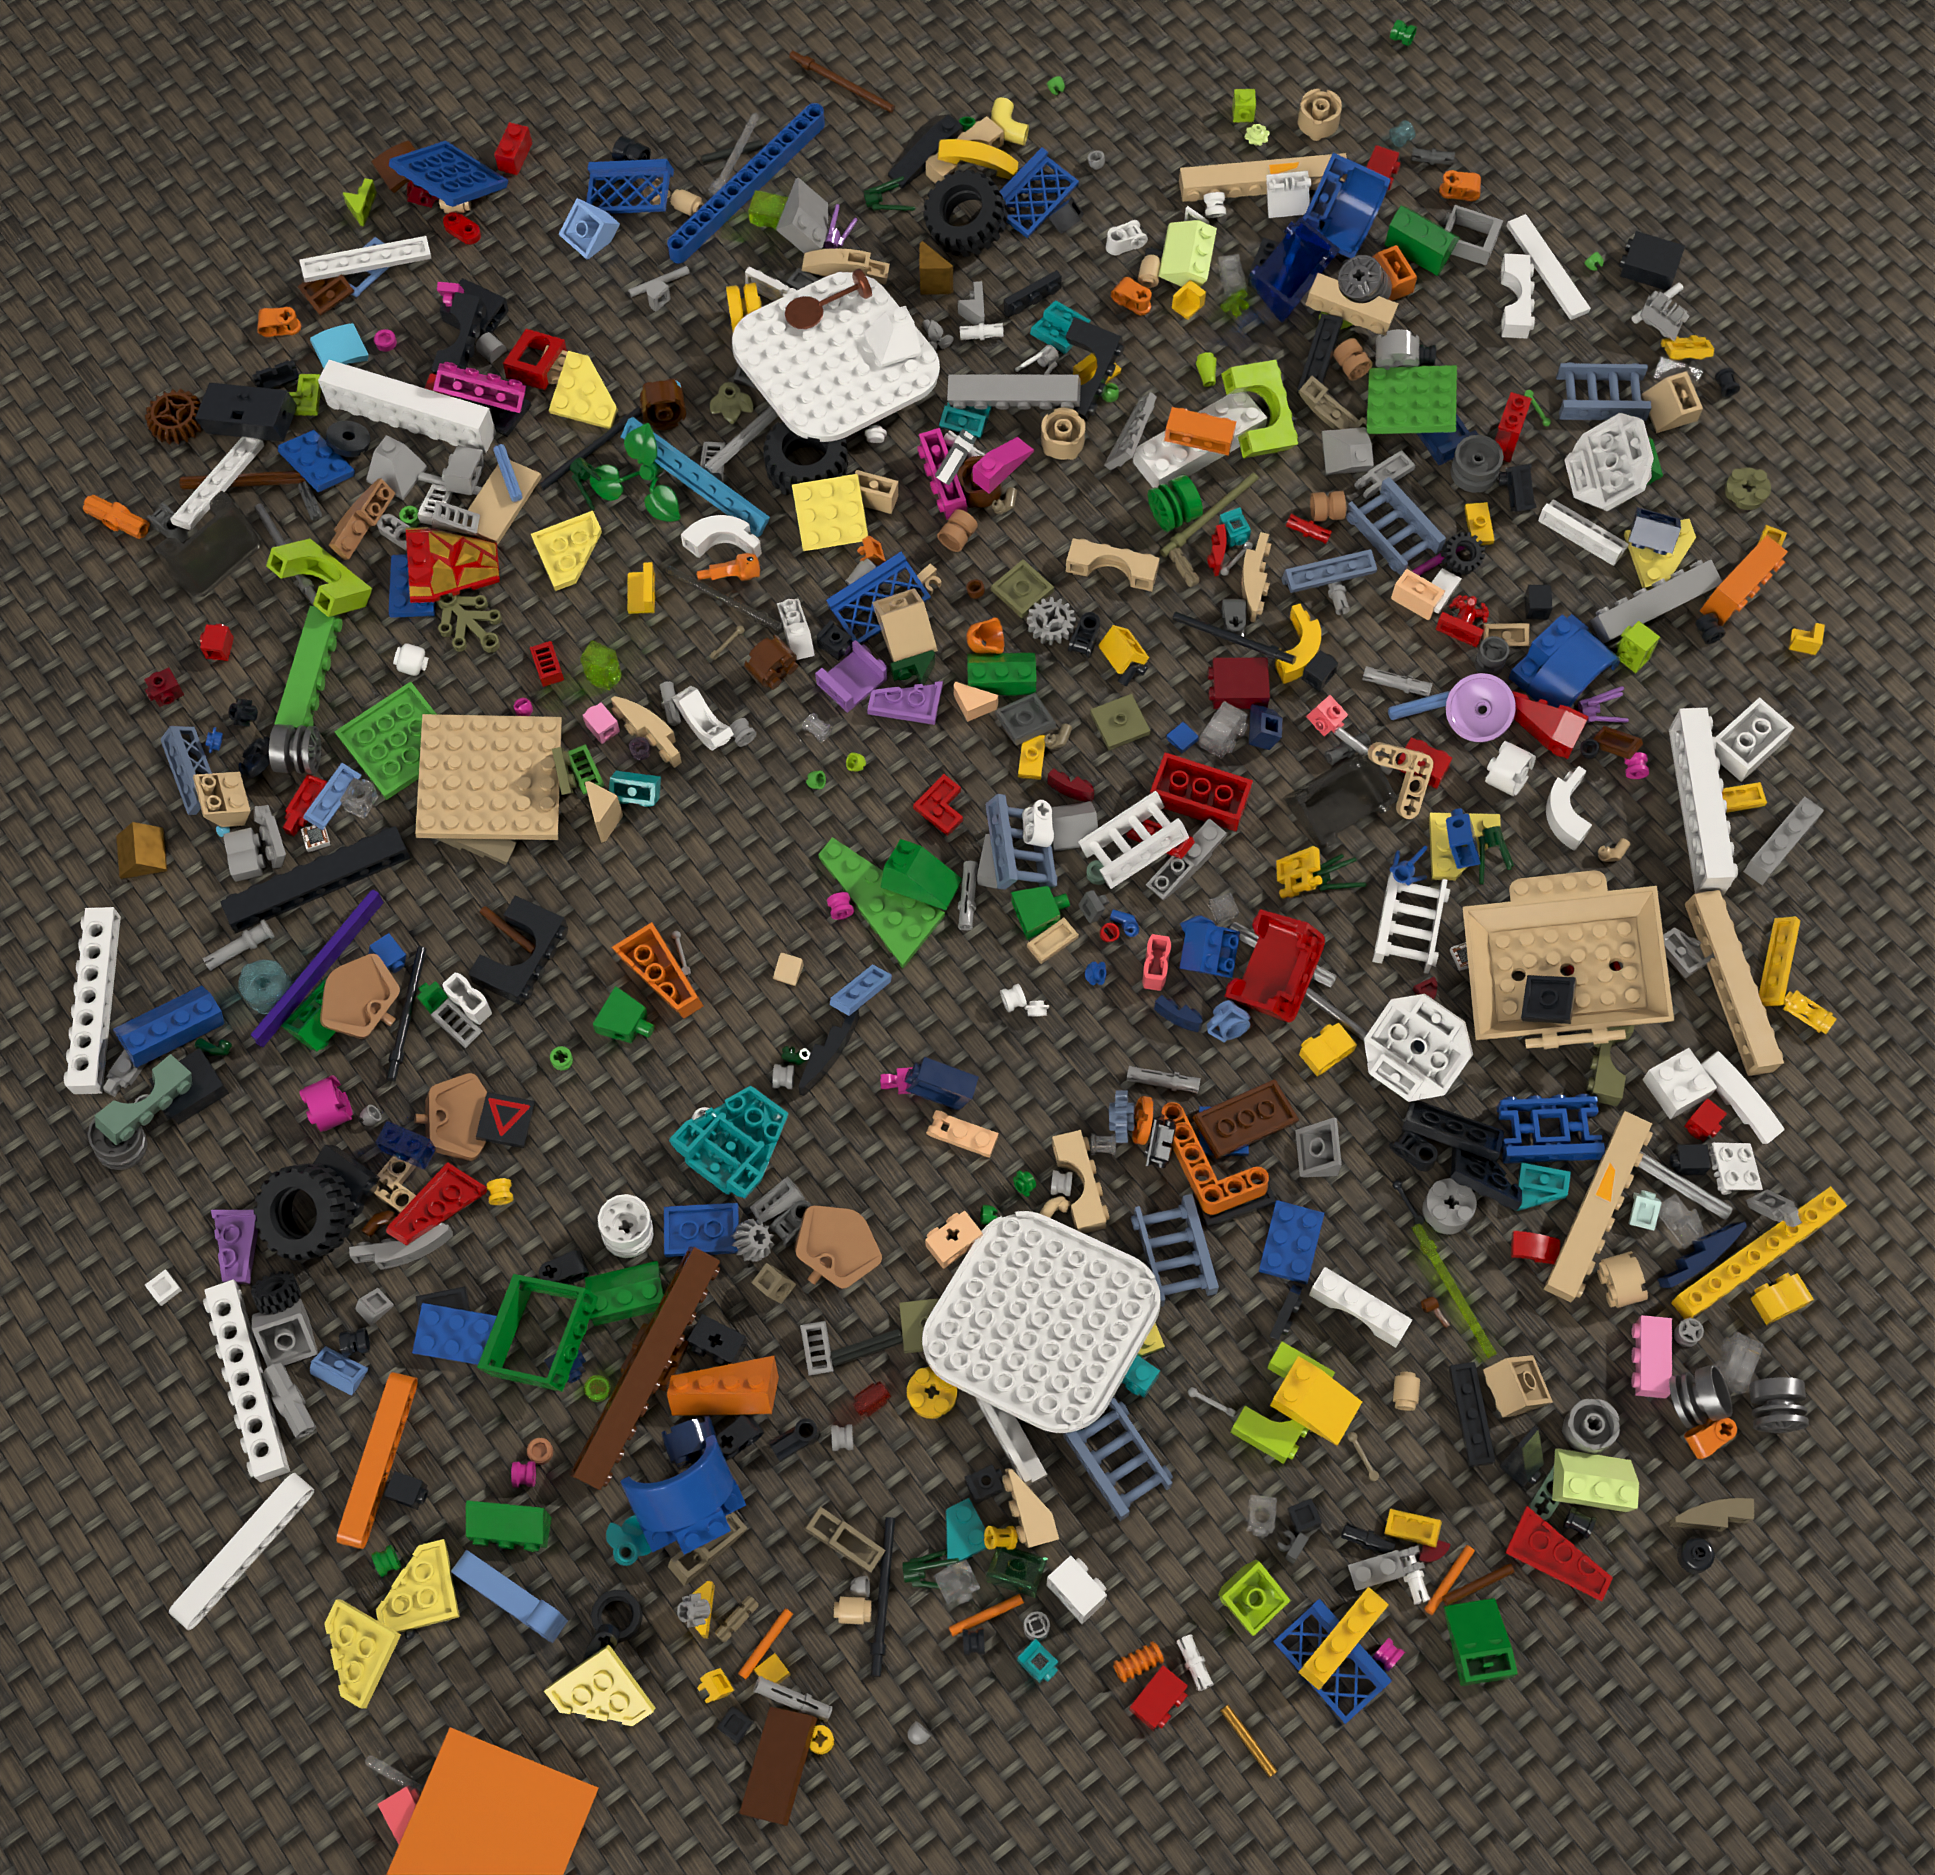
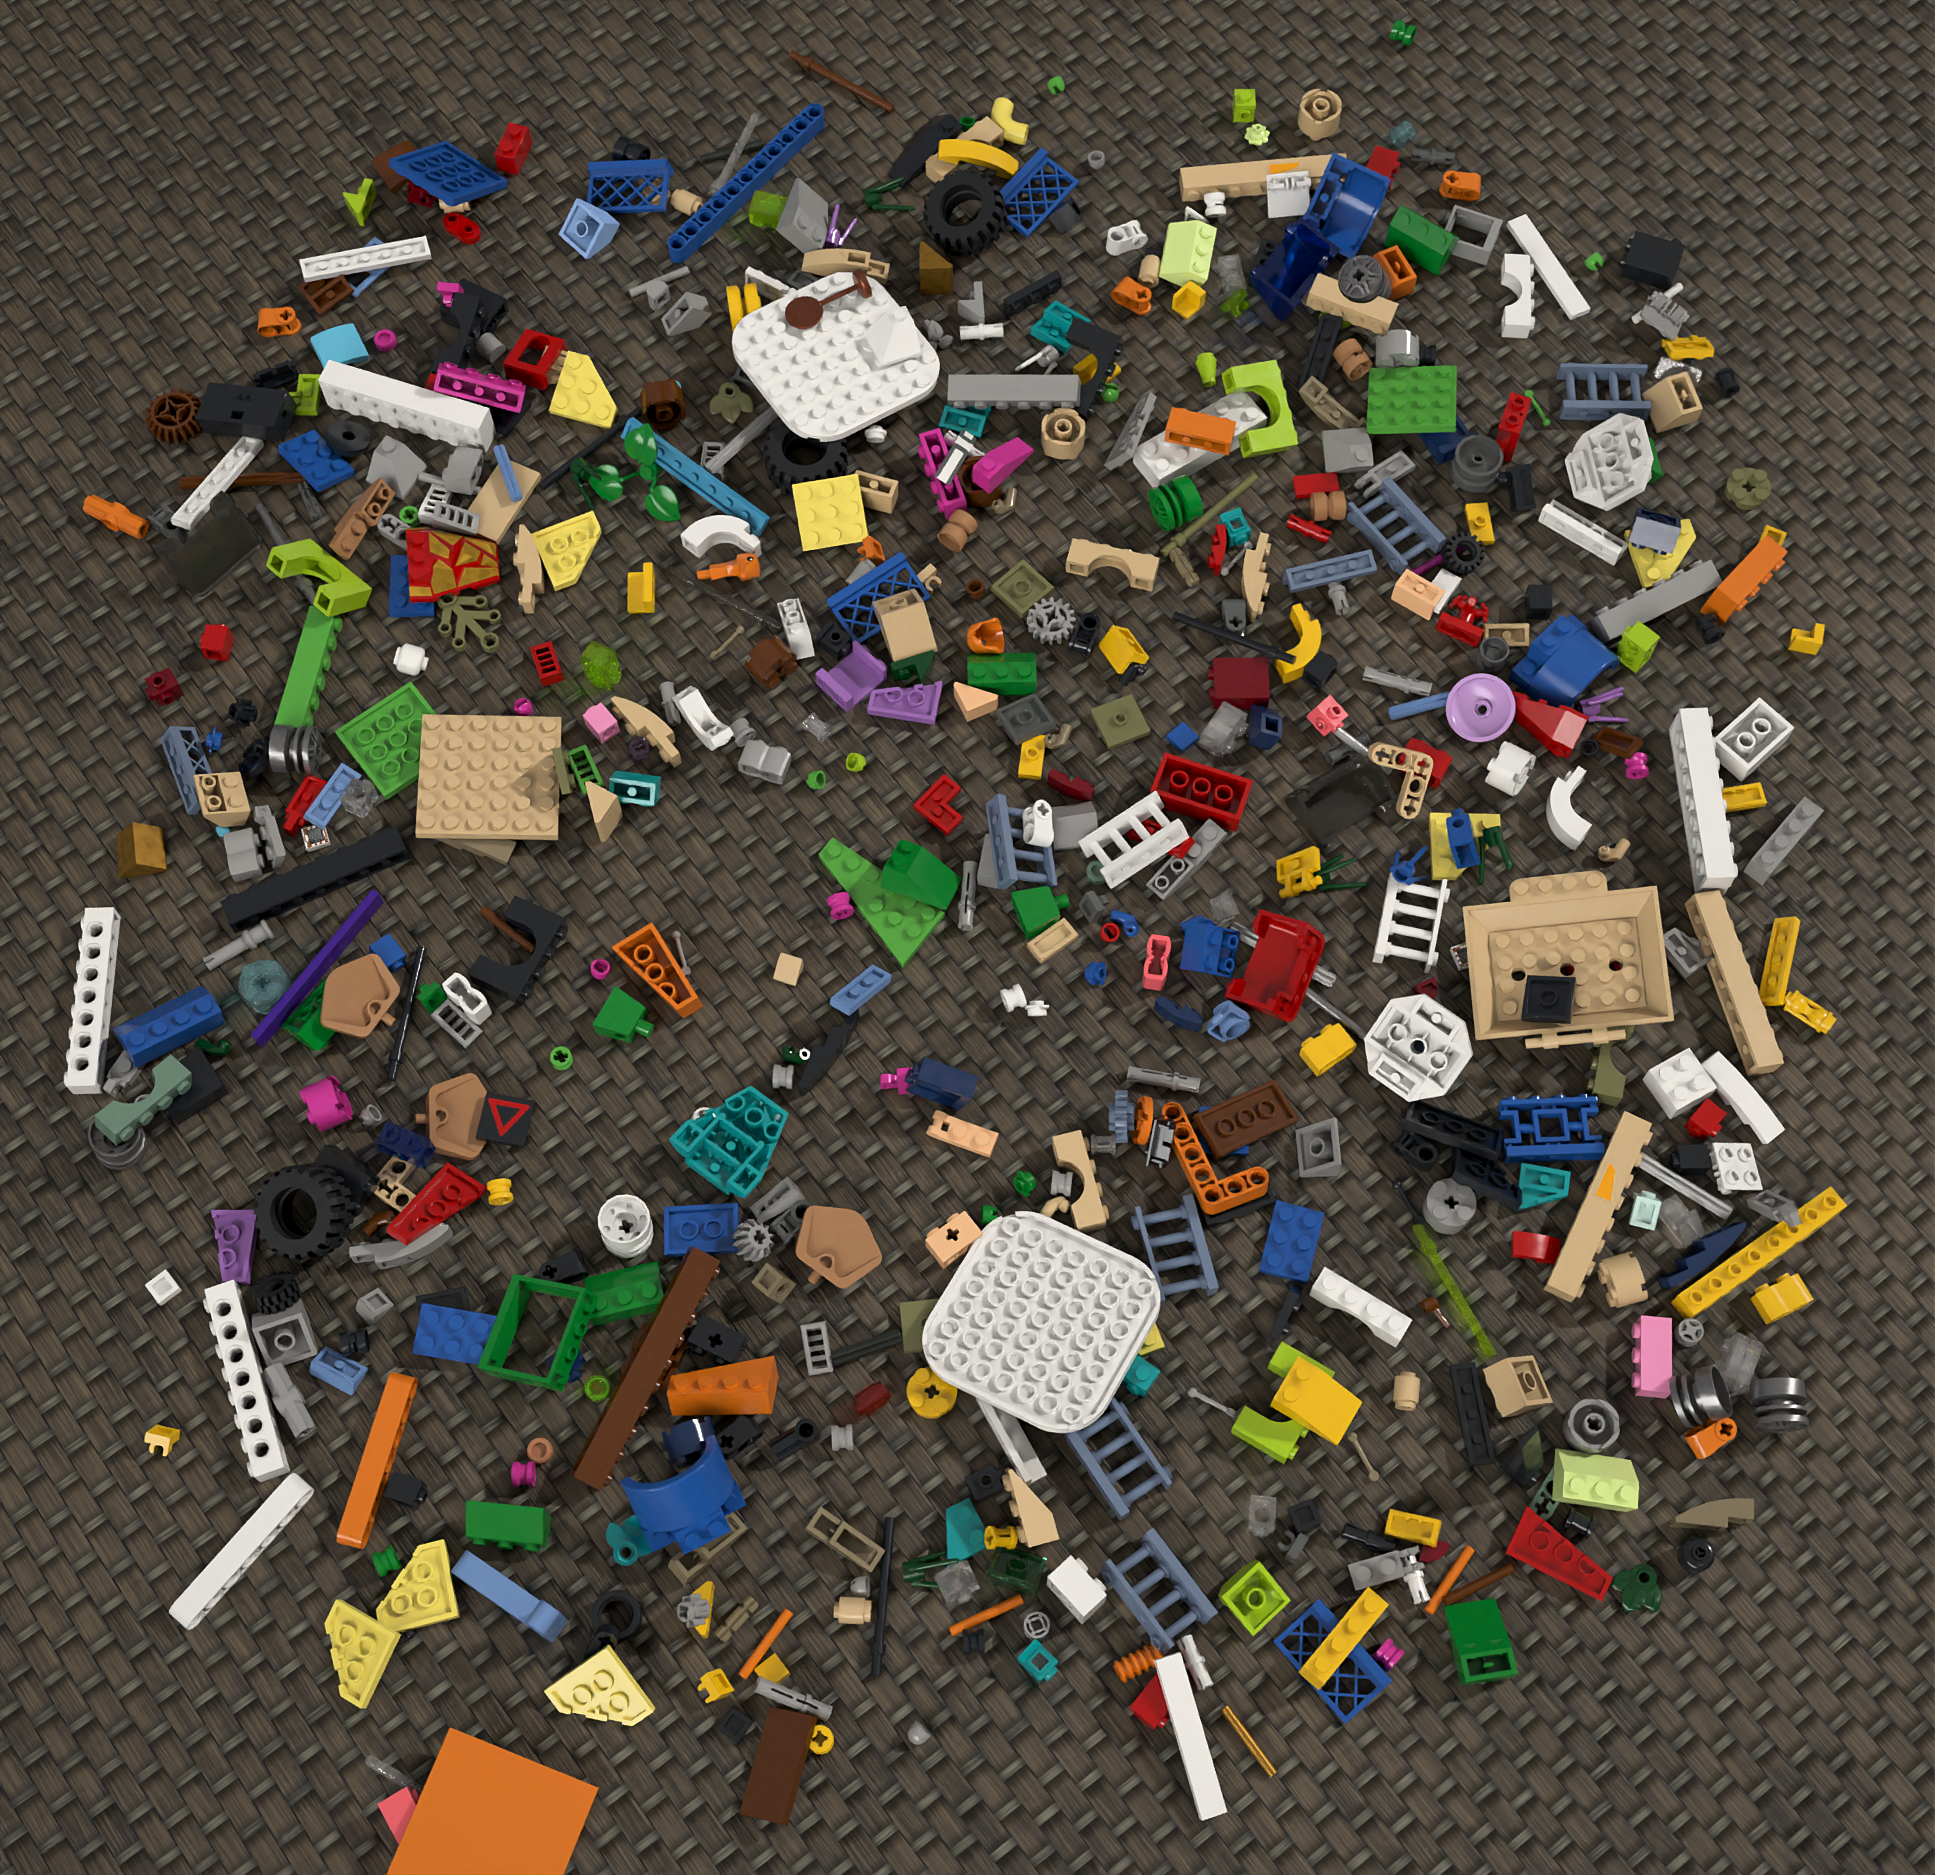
none -> yellow tile [144,1424,180,1456]
none -> tan slope [513,525,545,613]
none -> dark pink hinge [591,959,610,980]
none -> light grey slope [661,292,712,336]
none -> light grey brick [738,739,791,784]
none -> sand blue fence [1100,1528,1218,1655]
none -> white tile [1154,1652,1227,1821]
none -> red tile [1292,472,1340,499]
none -> dark green plate [1610,1563,1662,1613]

